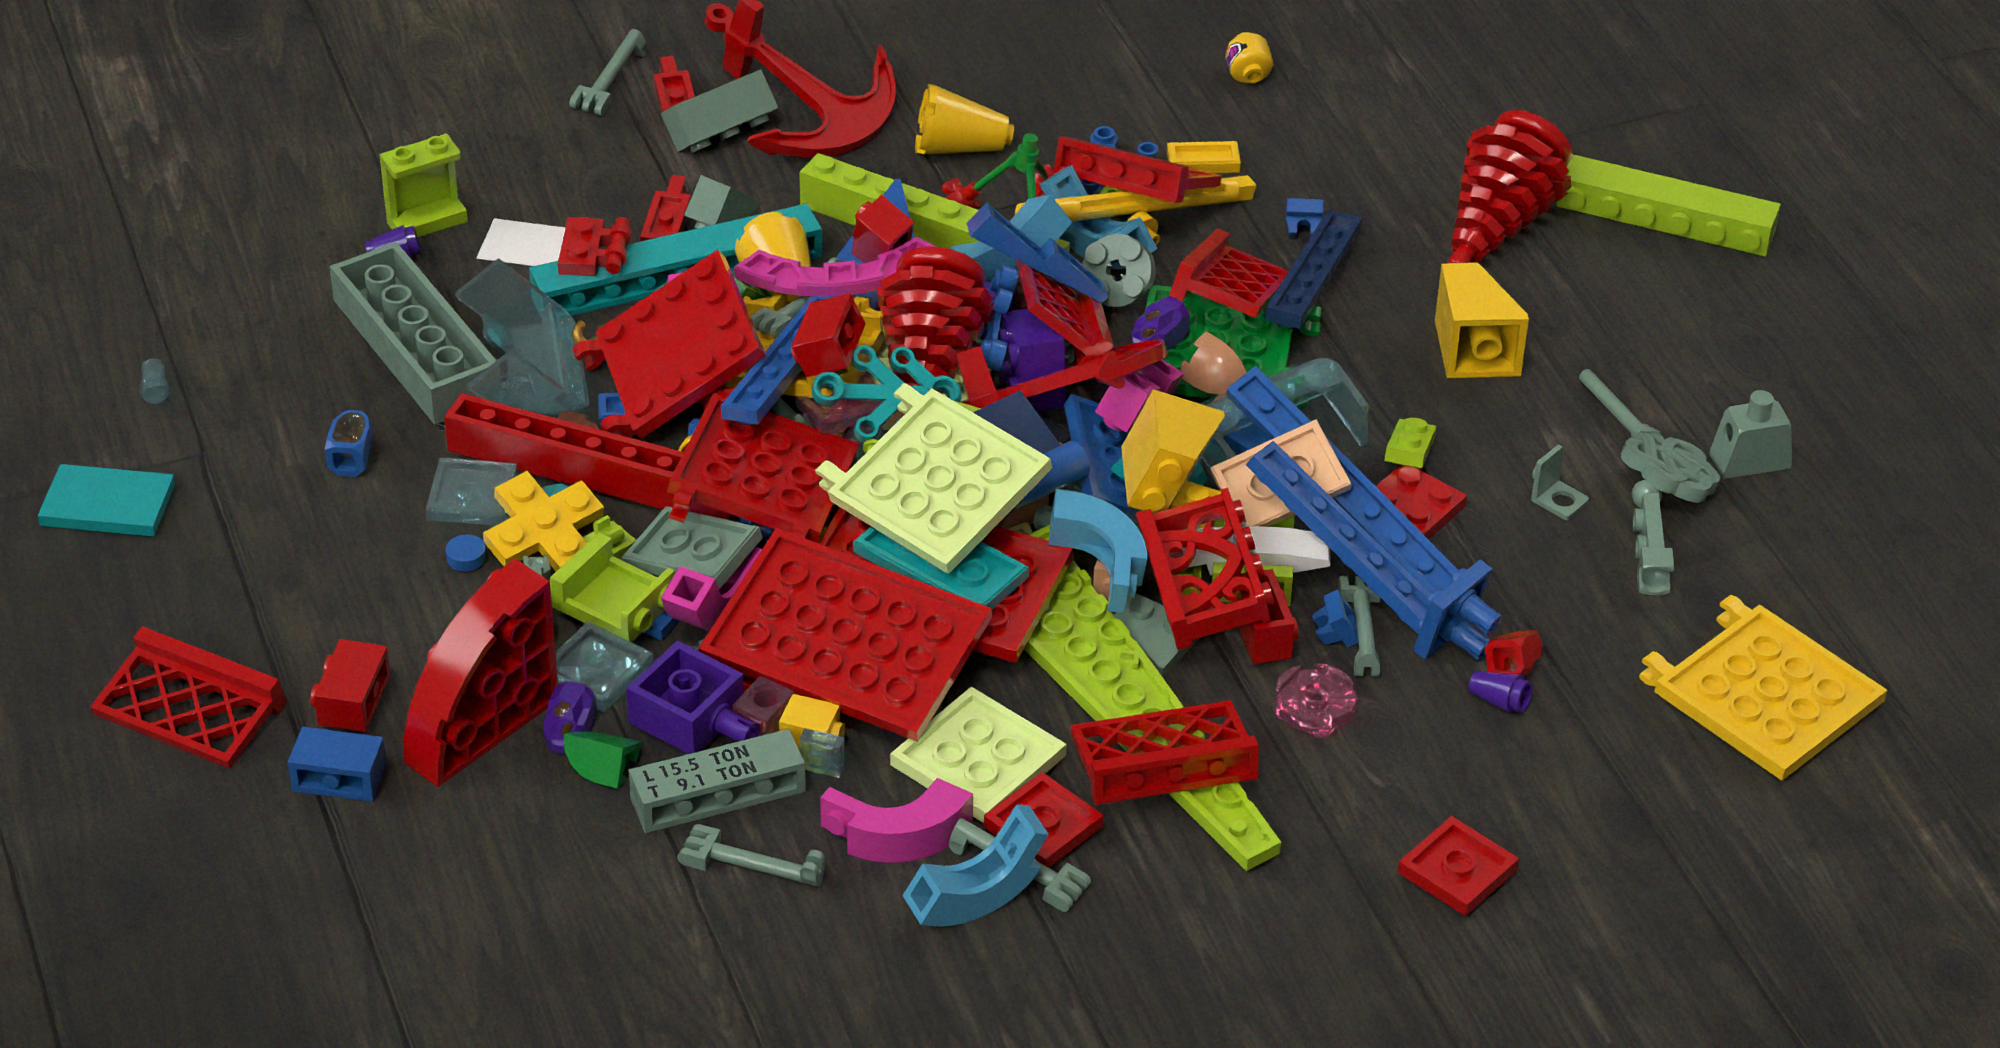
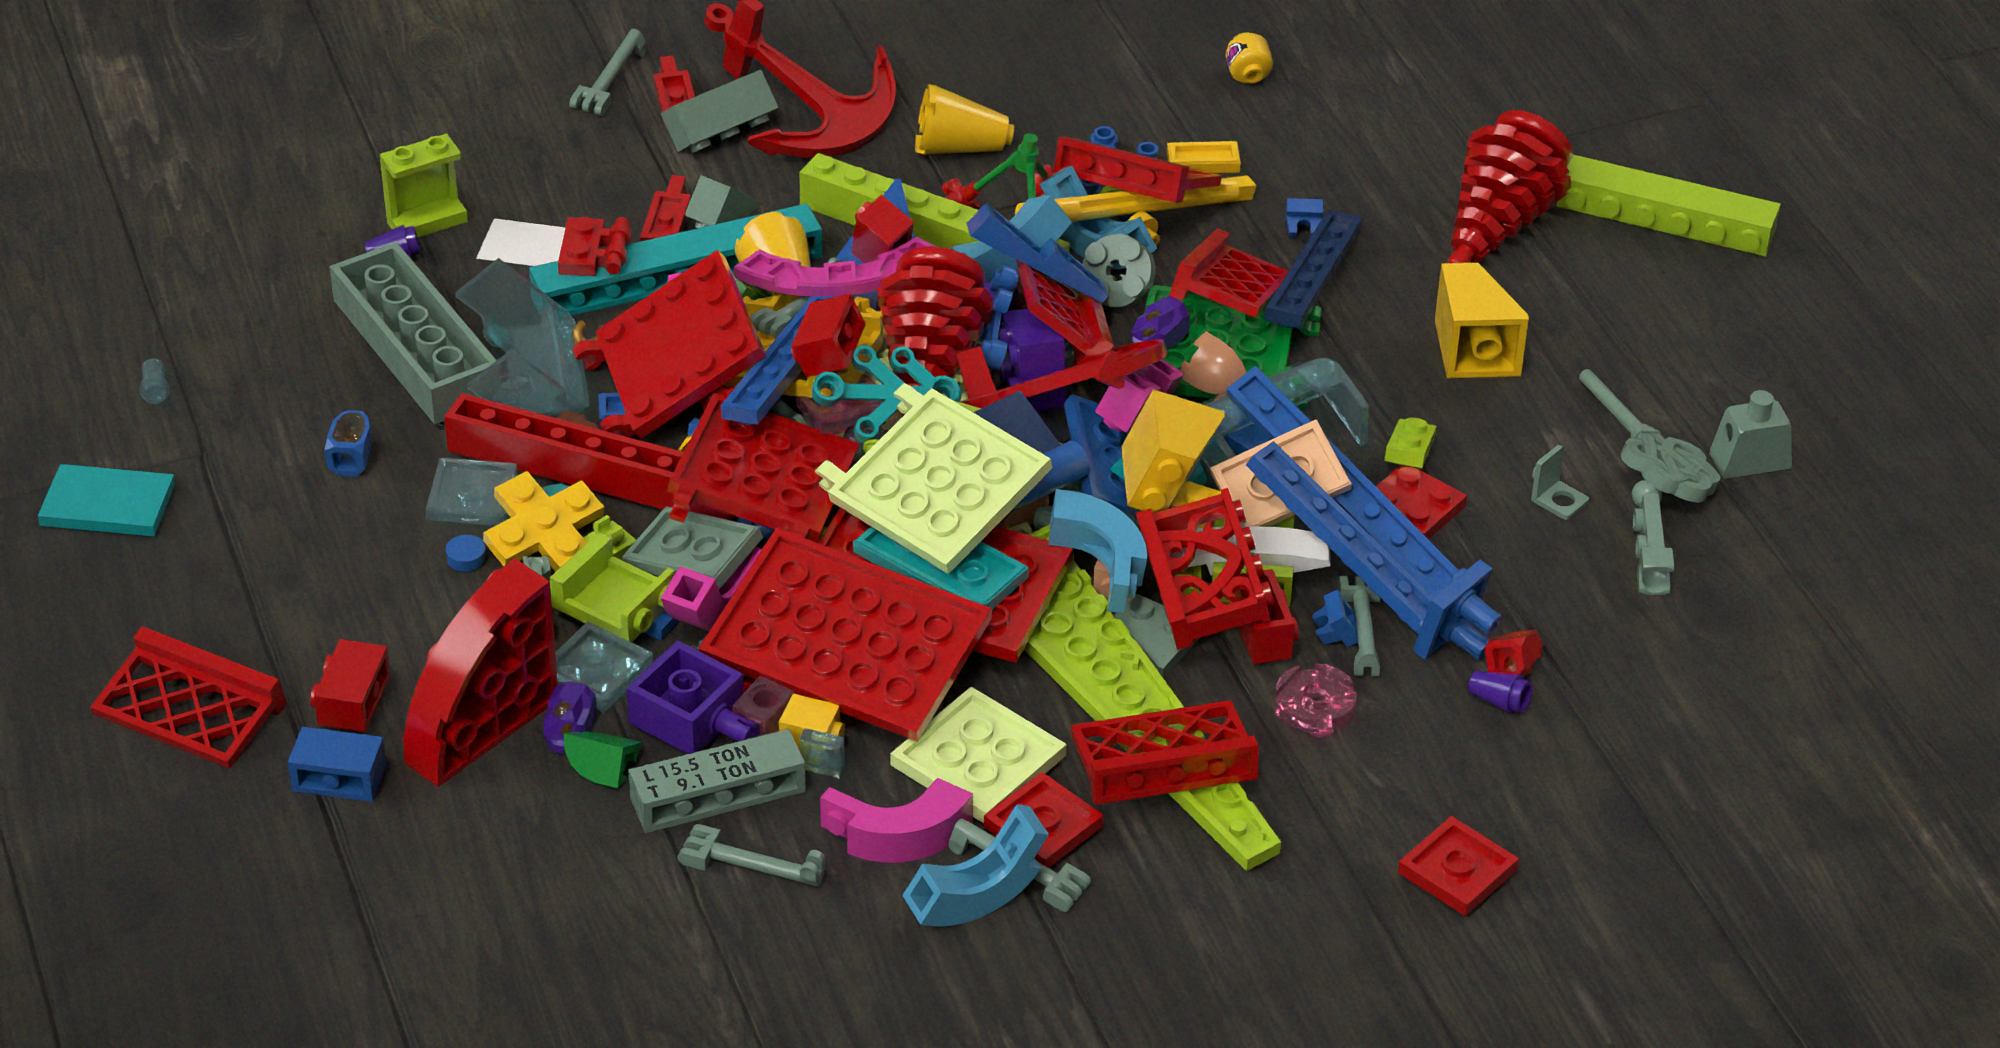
yellow plate [1639,595,1887,781] -> none

